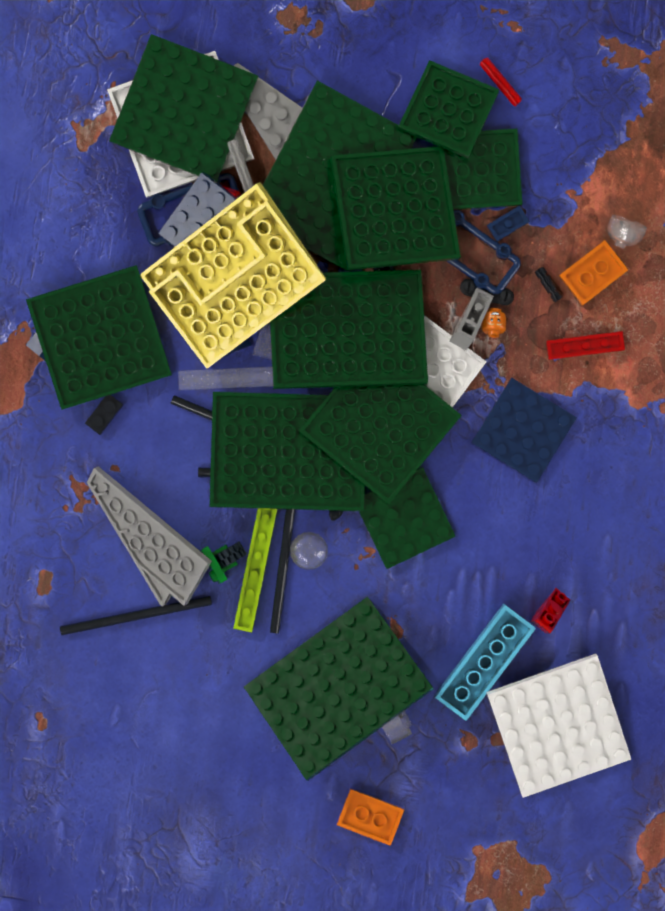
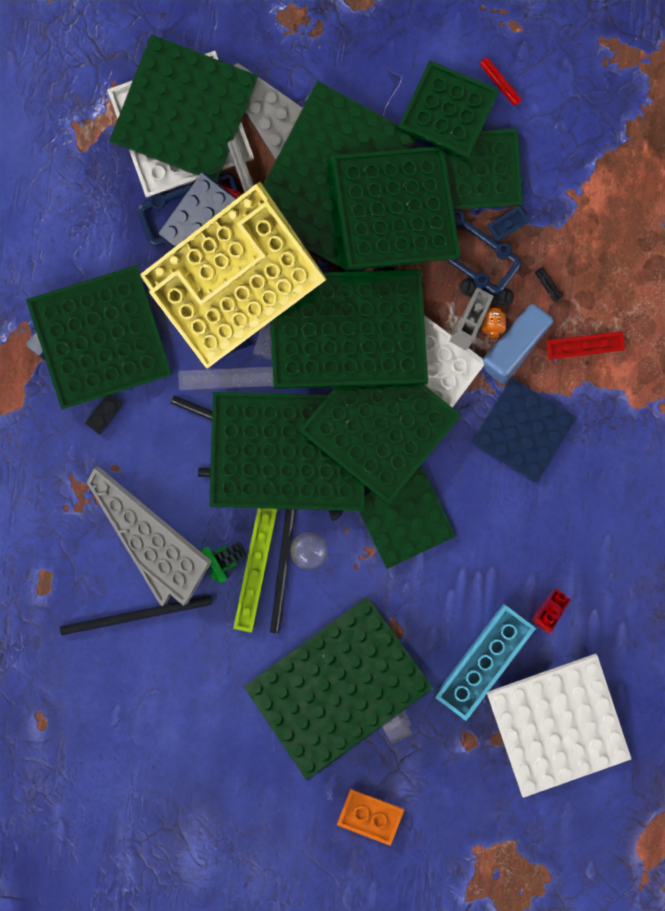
orange plate [559,240,628,306] -> none
clear cylinder [607,214,647,249] -> none
none -> medium blue piece [483,304,553,384]

